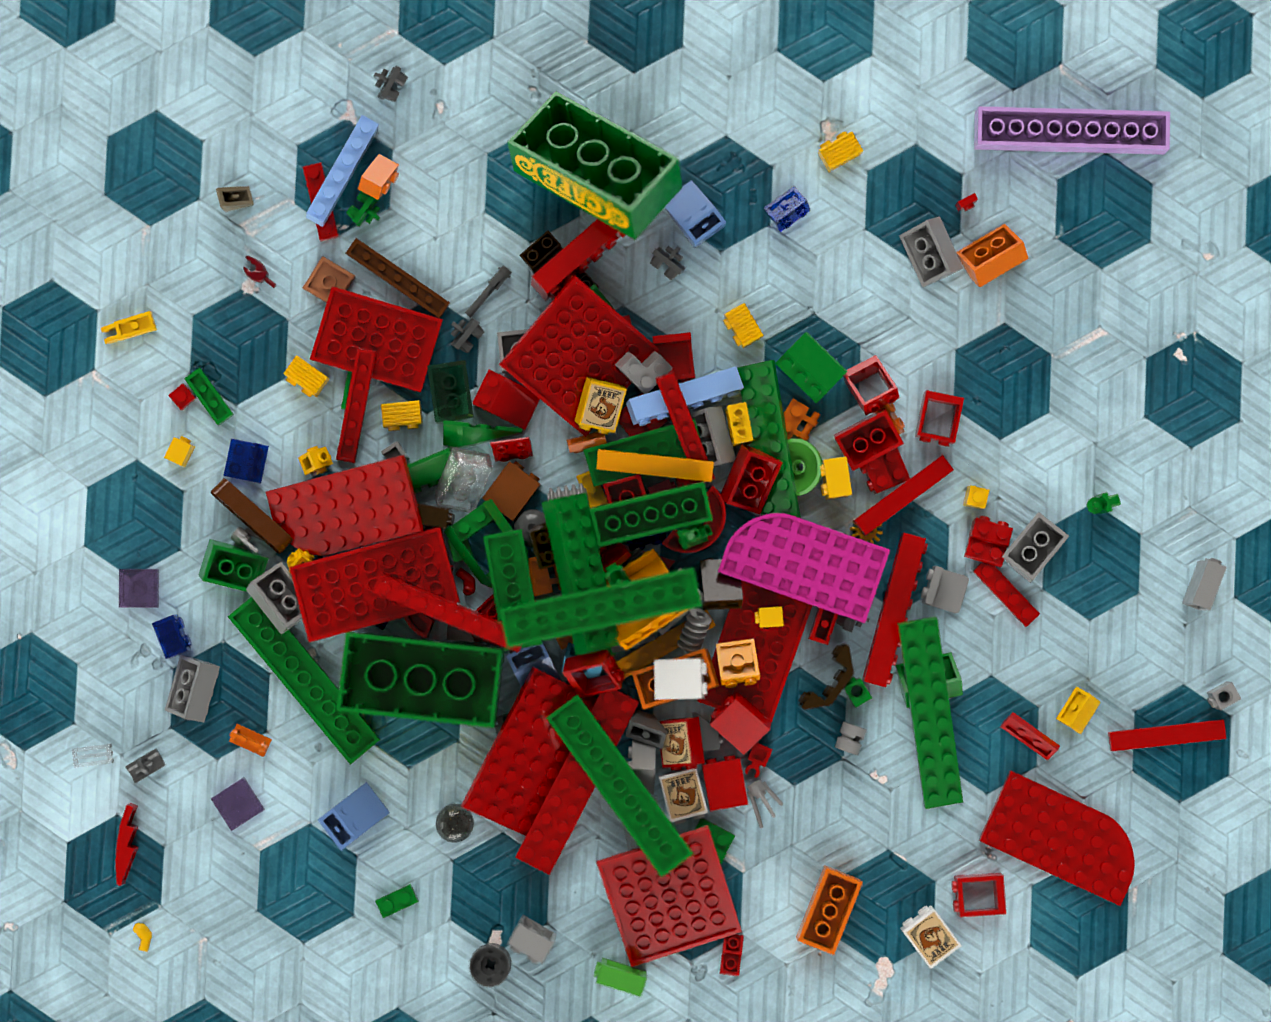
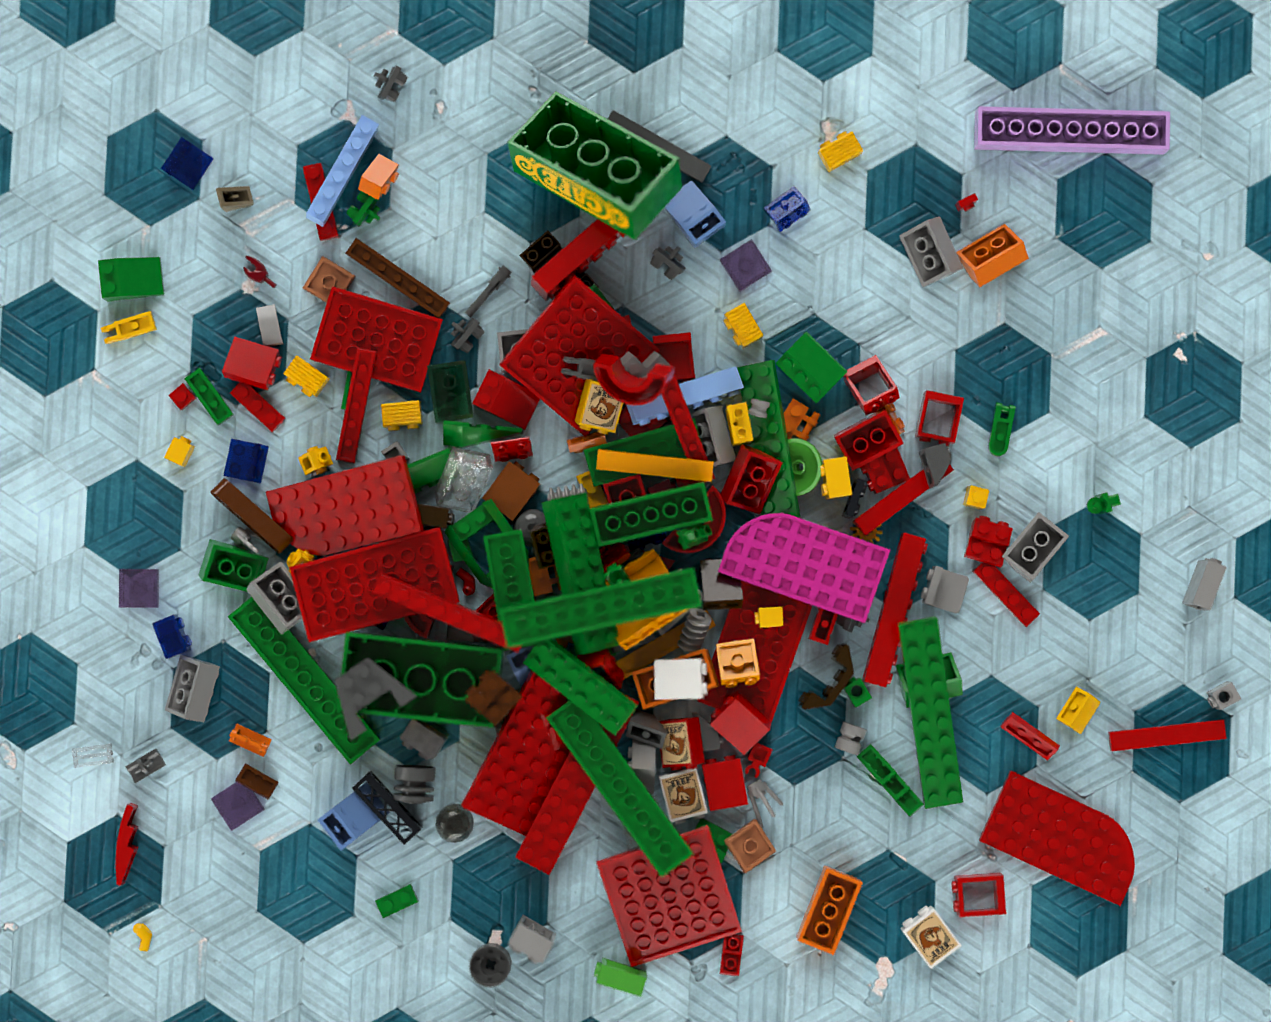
none -> green slope [98,257,164,302]
none -> clear blue hinge [160,137,214,190]
none -> red brick [222,336,282,390]
none -> red plate [230,382,286,432]
none -> reddish brown plate [235,763,279,800]
none -> light grey slope [256,304,283,347]
none -> dark grey wing [335,658,417,740]
none -> black fence [352,771,423,845]
none -> dark grey wheel [393,765,436,804]
none -> flat silver brick [399,719,448,760]
none -> reddish brown plate [466,670,522,726]
none -> green plate [523,639,638,735]
none -> dark grey hinge [561,356,598,381]
none -> red brick [593,354,675,405]
none -> dark grey tile [608,110,712,183]
none -> clear purple tile [719,239,772,292]
none -> nougat tile [724,819,776,873]
none -> light grey wheel [748,398,770,418]
none -> black plate [842,478,867,519]
none -> green slope [856,744,924,817]
none -> dark grey slope [918,443,951,489]
none -> green plate [988,402,1015,456]

